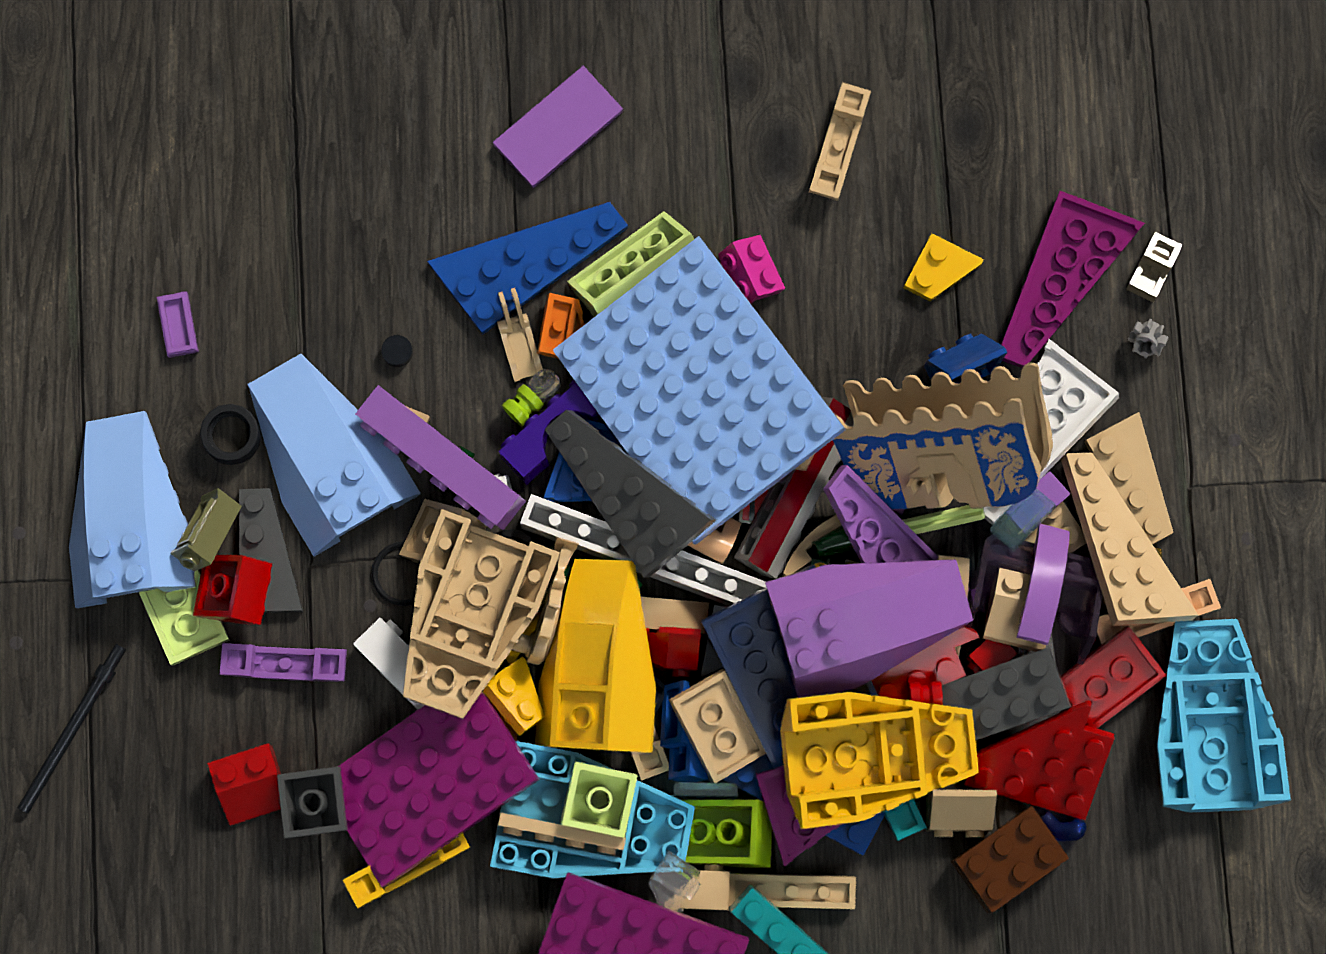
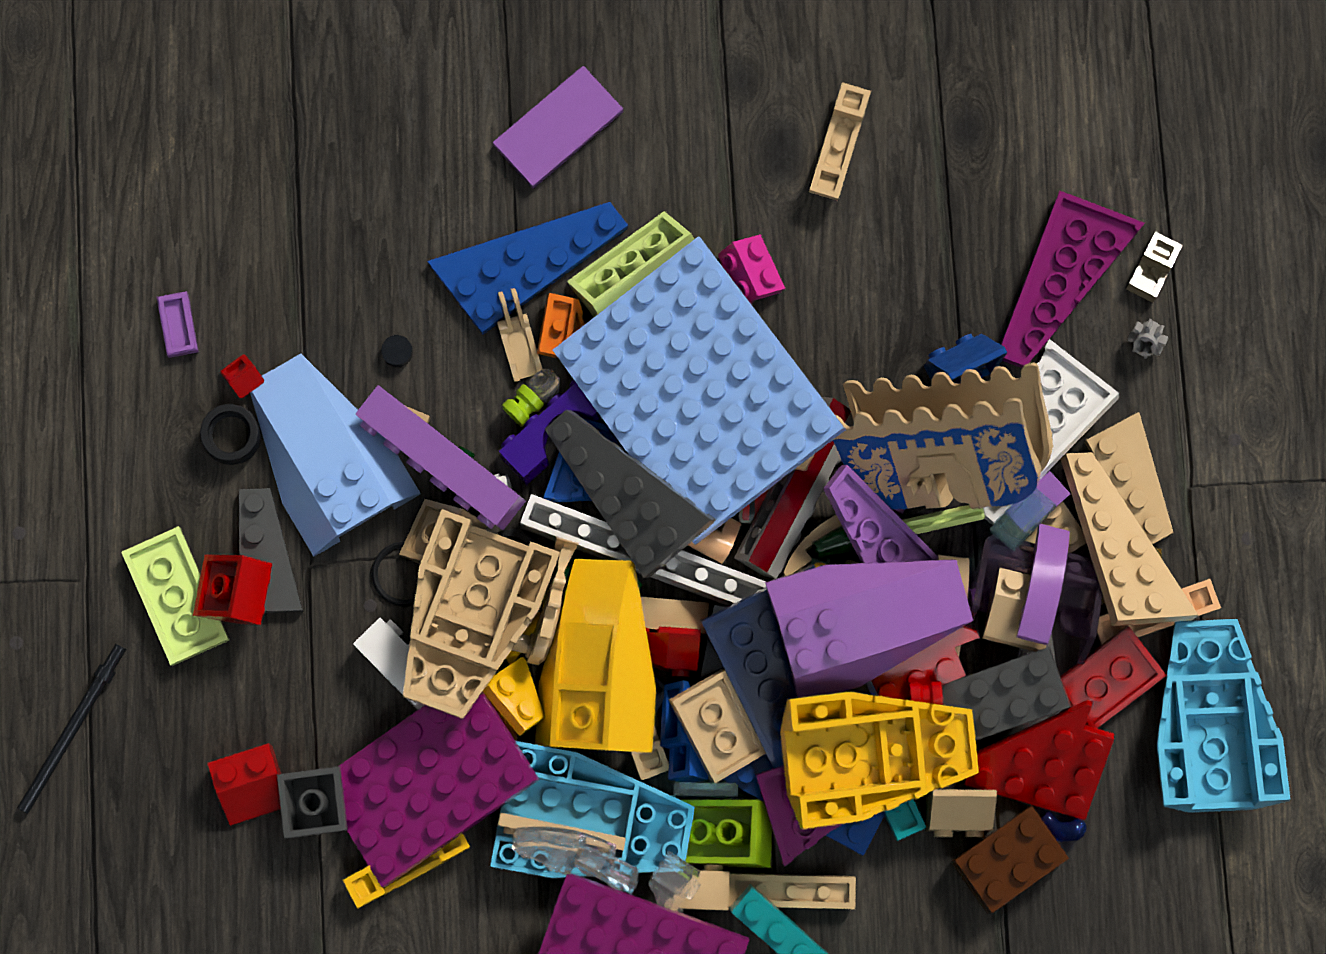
light blue wedge [69,411,196,609] -> none
olive window [170,488,242,572] -> none
medium lavender slope [220,643,347,682] -> none
yellowish green slope [560,762,638,838] -> none
yellow wing [904,233,984,302] -> none
red brick [965,639,1017,674] -> none
none -> red slope [220,354,264,398]
none -> clear slope [511,826,638,894]

